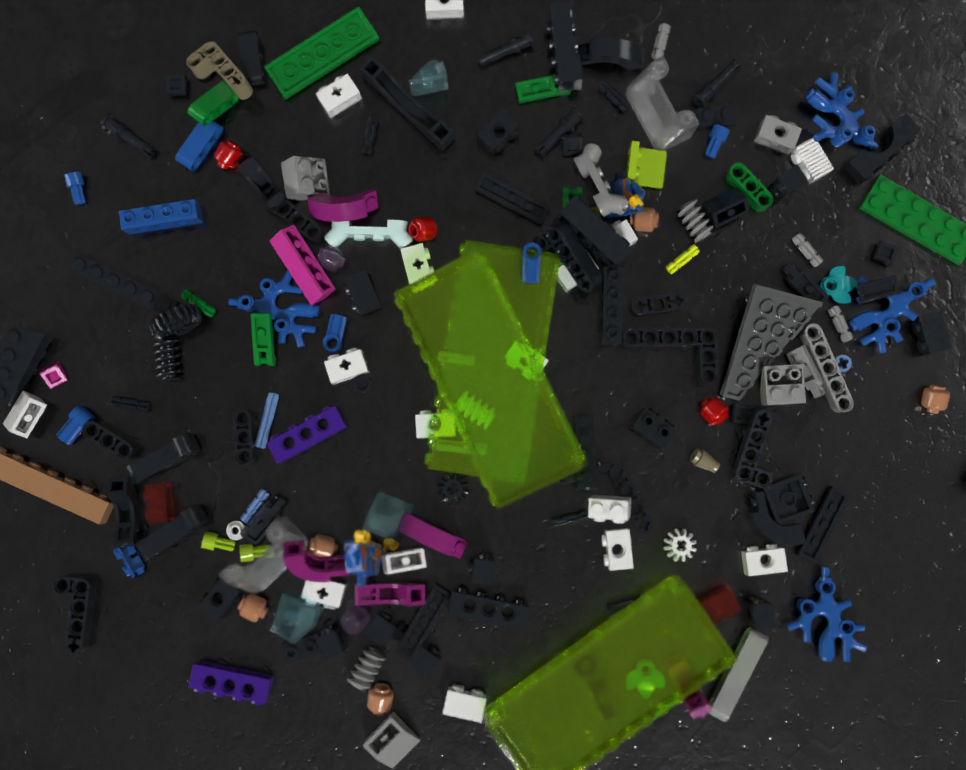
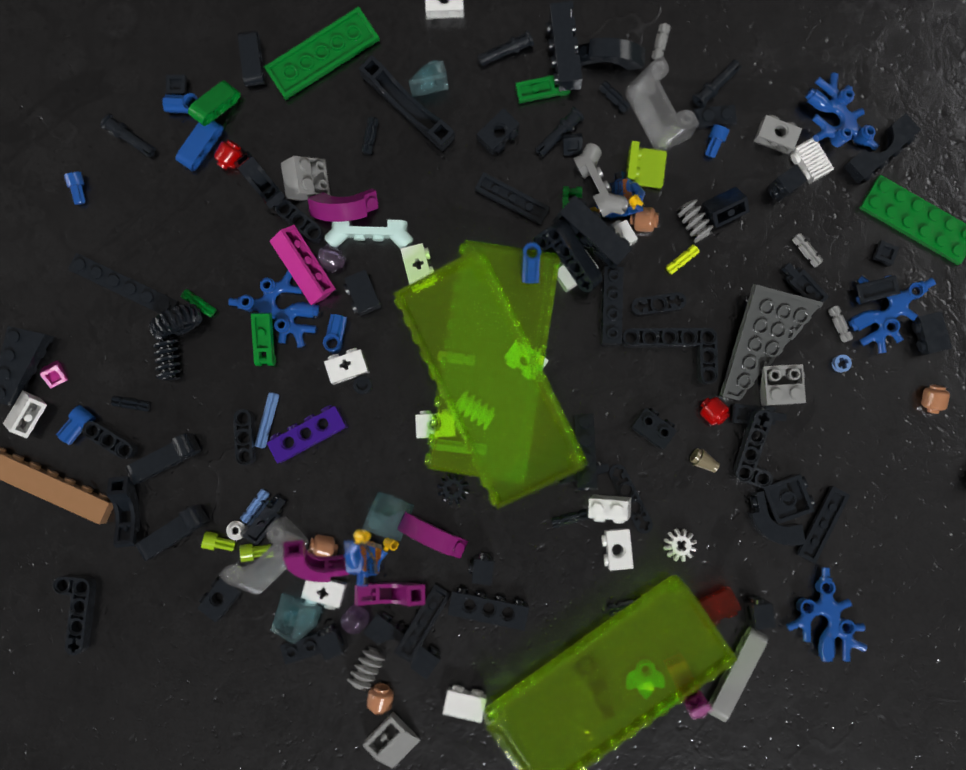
blue hinge [113,546,145,579] -> none
blue brick [119,199,203,235] -> none
clear red brick [143,482,174,524] -> none
dark tan beam [186,42,253,100] -> none
dark purple brick [188,660,274,705] -> none
nougat head [238,593,269,622] -> none
white brick [316,74,362,118] -> none
white brick [381,547,426,574] -> none
red head [409,216,437,242] -> none
green beam [726,163,773,212] -> none
white brick [741,544,788,576] -> none
light grey hinge [786,345,826,398] -> none
light grey beam [799,323,854,413] -> none
teal plate [820,266,858,304] -> none
none -> blue piece [162,93,199,113]

